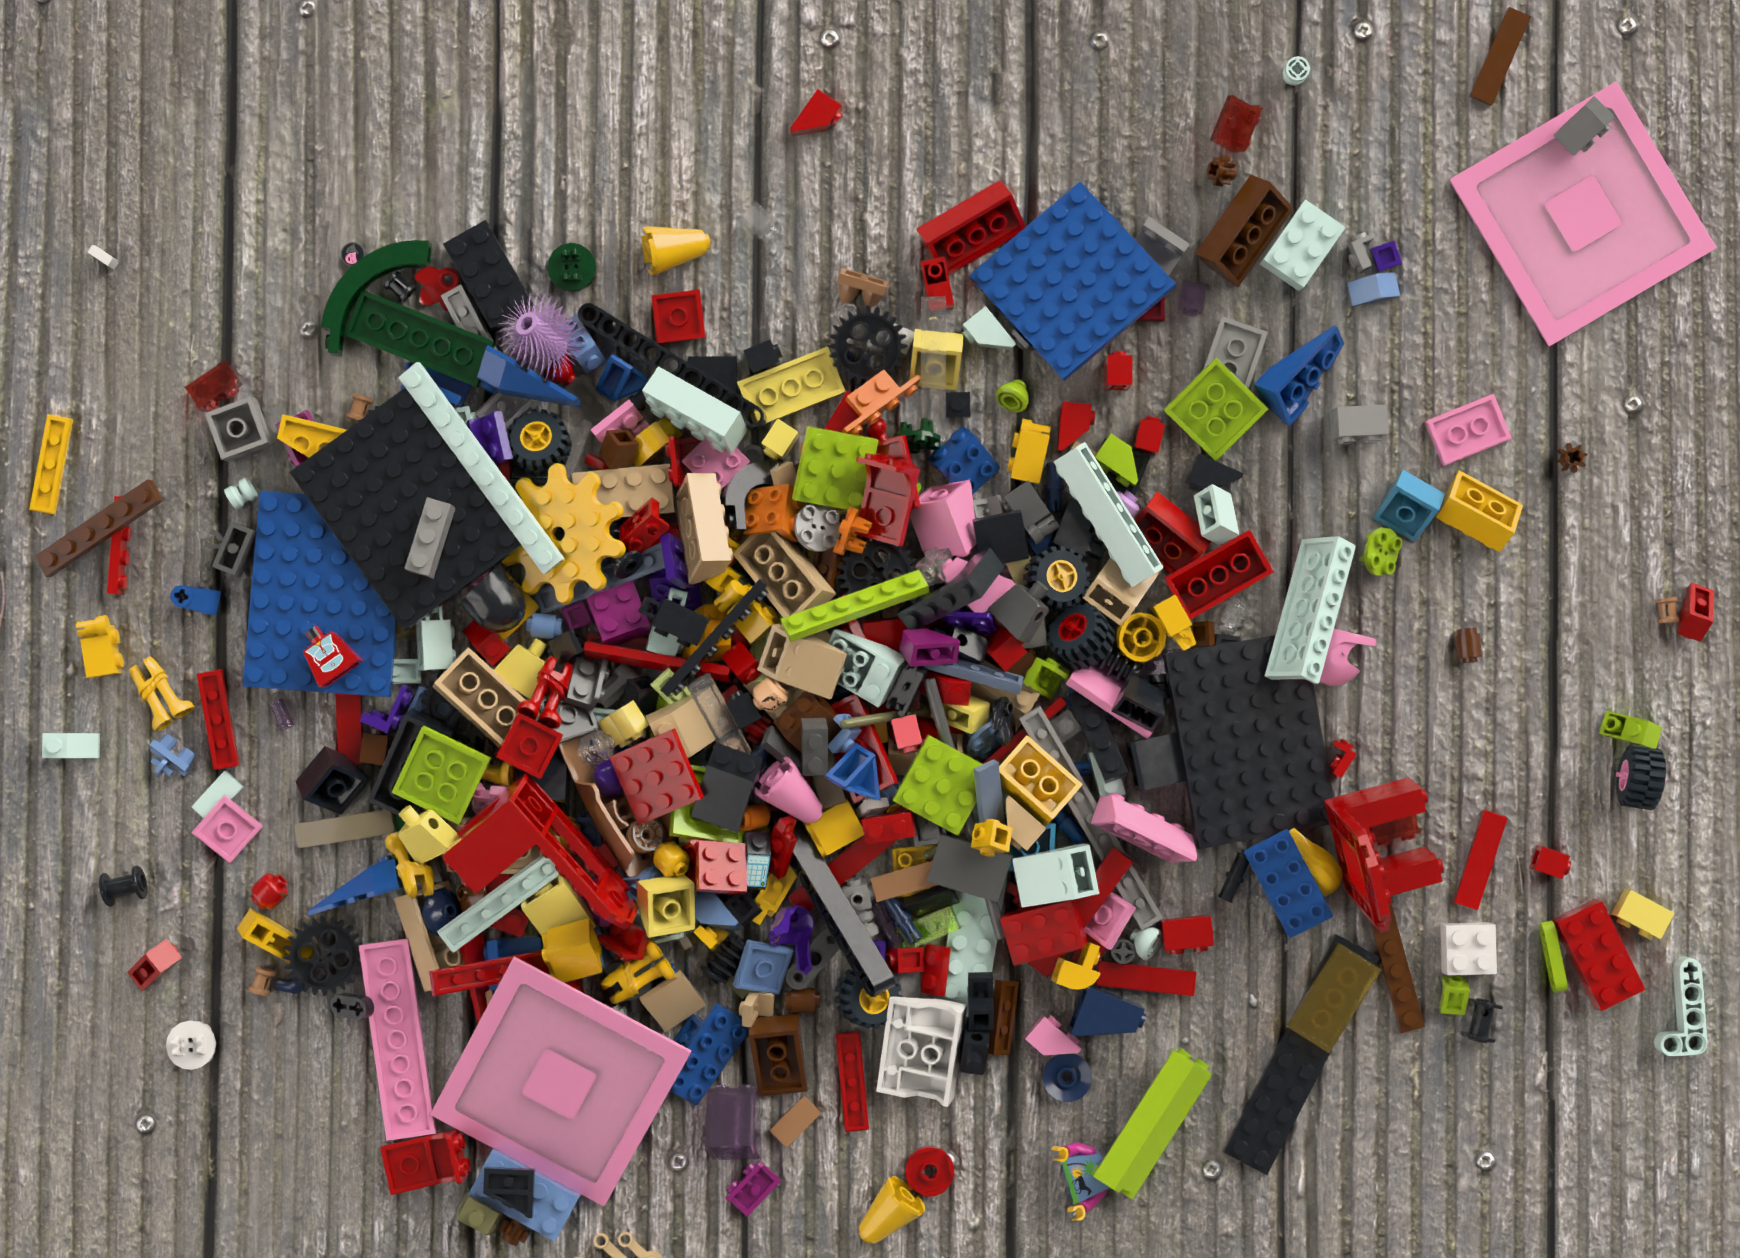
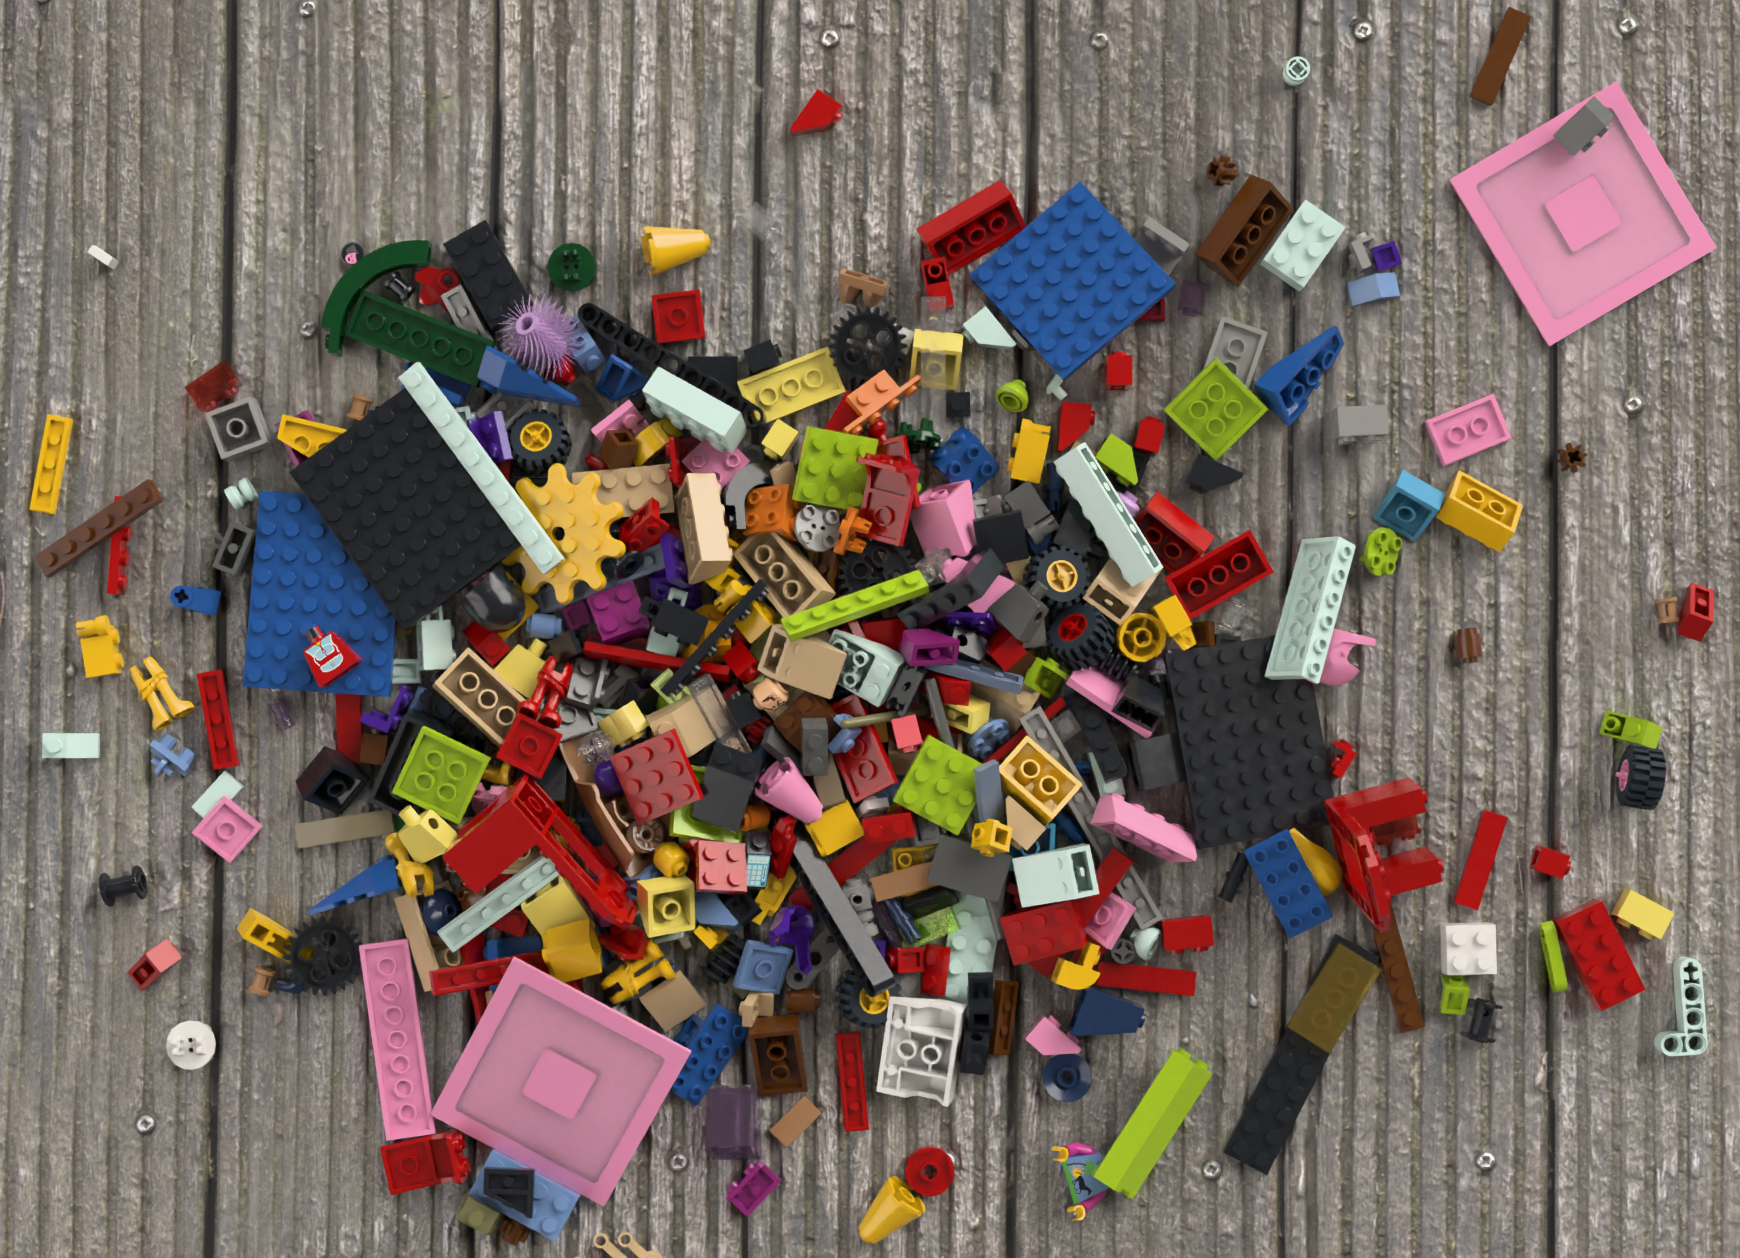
red head [251,873,288,909] -> none
black beam [330,993,374,1020] -> none
light grey brick [405,497,455,579] -> none
blue slope [825,743,881,801] -> none
black plate [992,696,1016,746] -> none
light aqua brick [1194,484,1239,546] -> none
clear red bracket [1210,95,1262,152] -> none
none -> light aqua bar [1046,374,1067,401]

